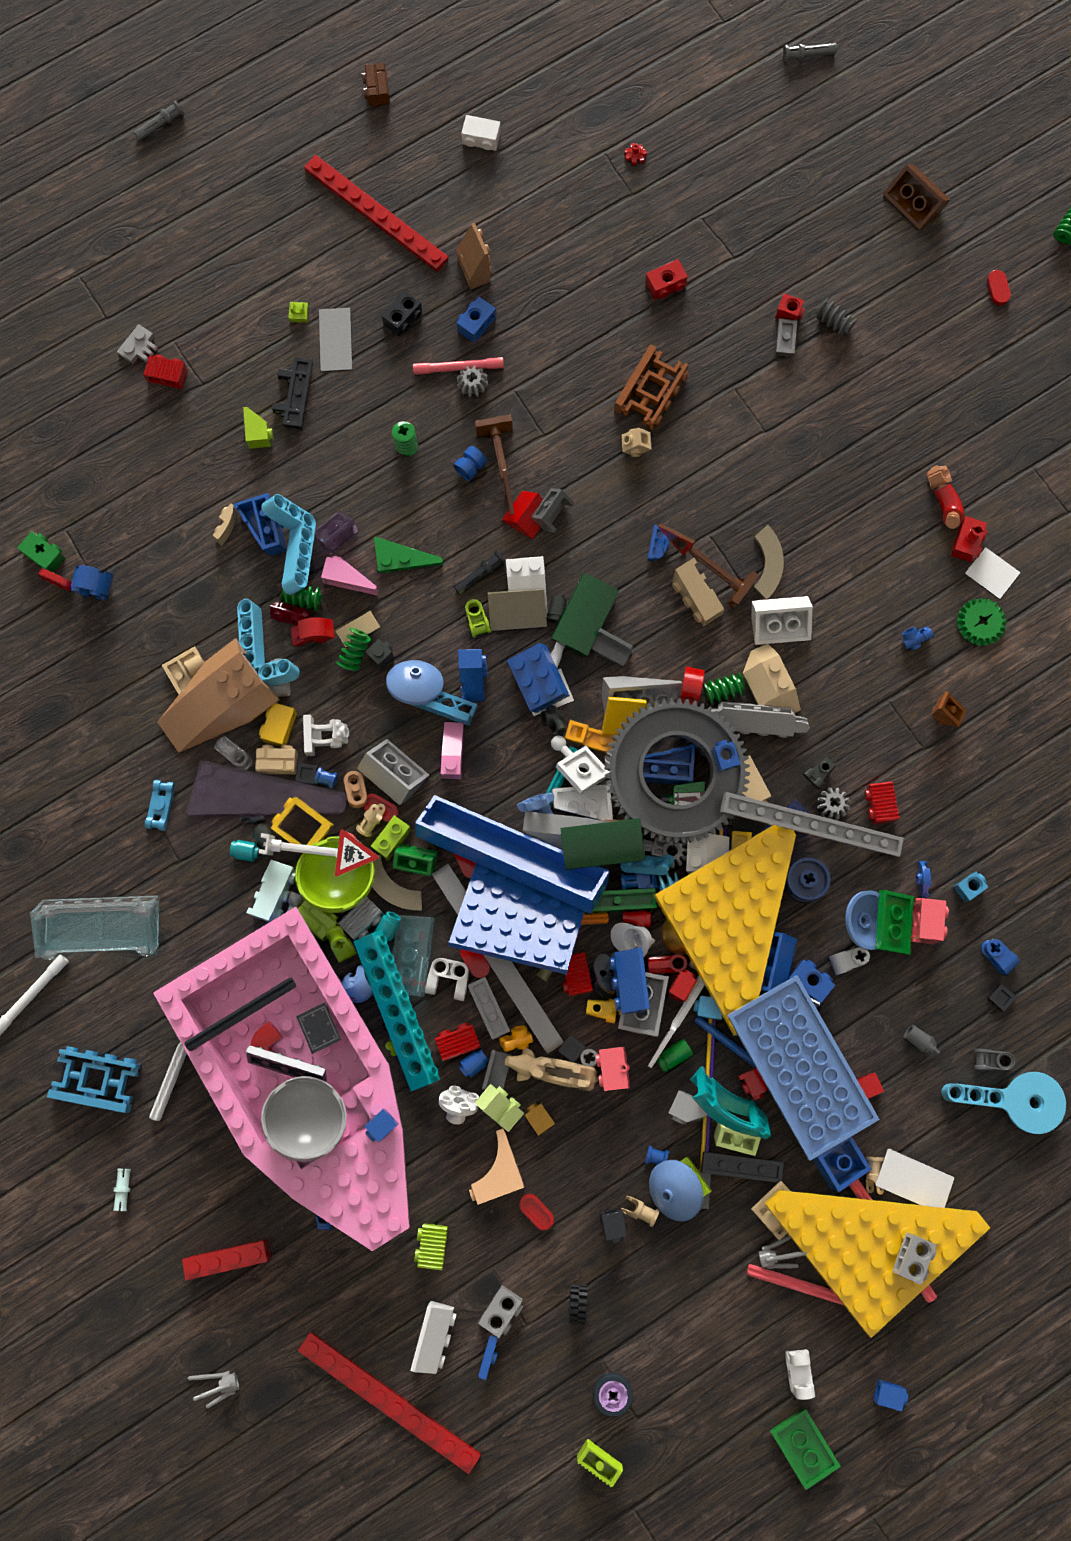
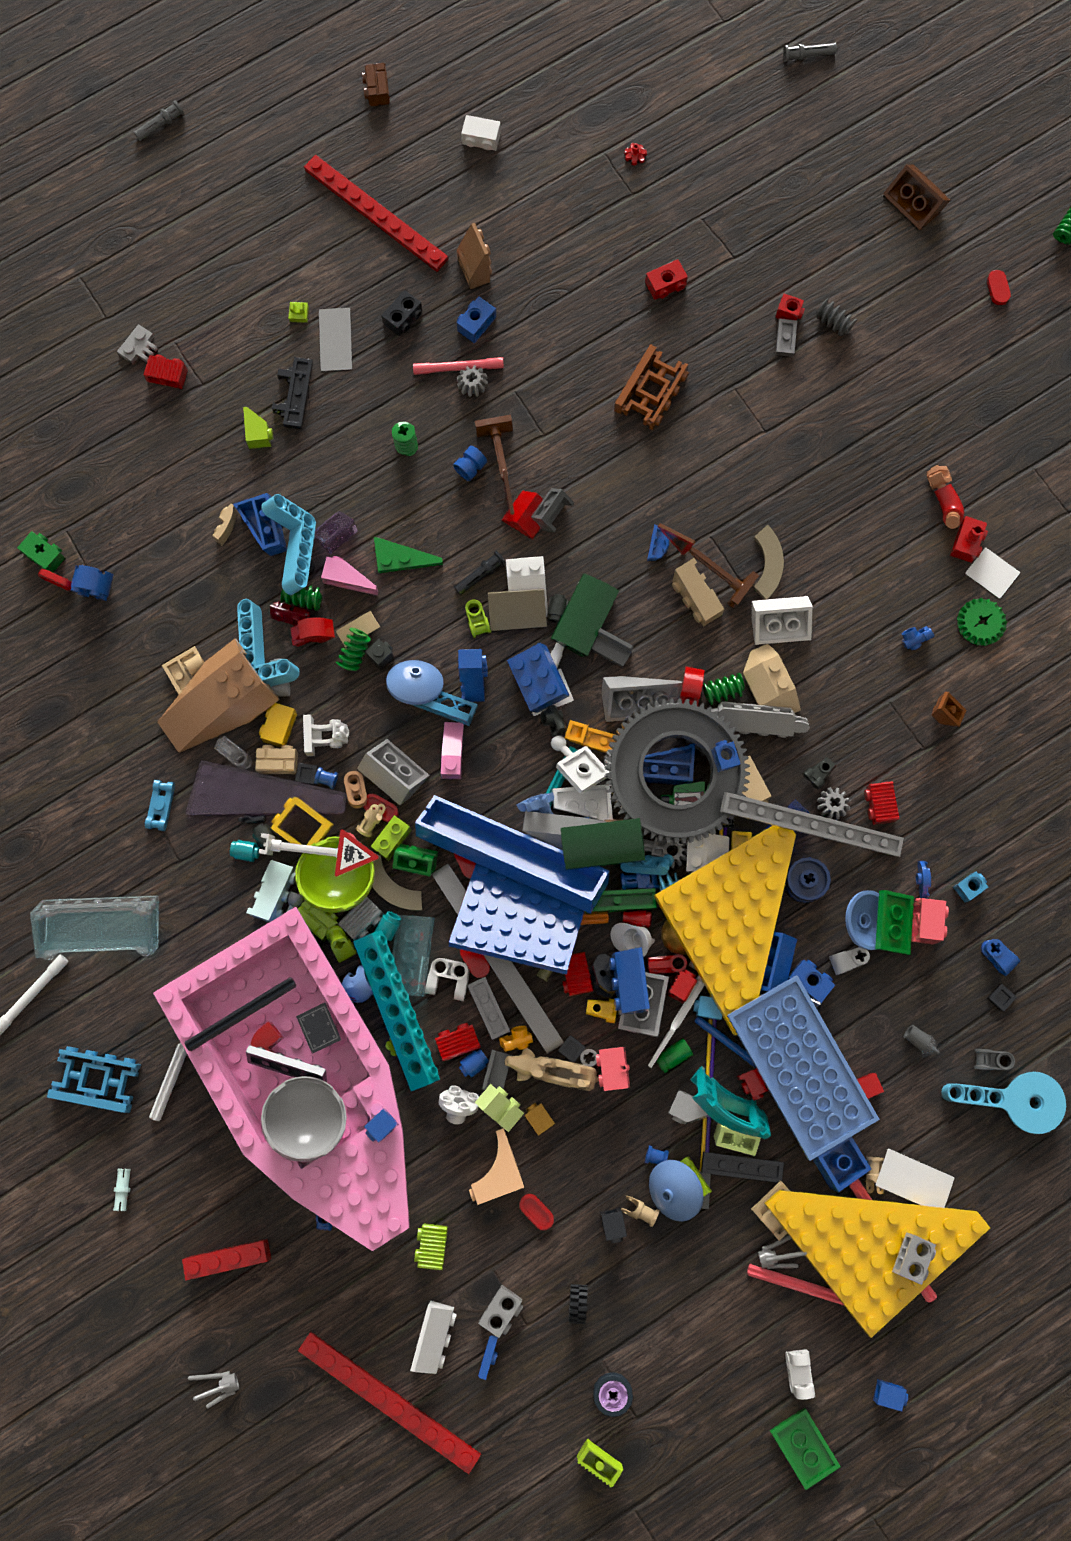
yellow tile [602,697,647,735] -> none
tan brick [622,428,651,457] -> none

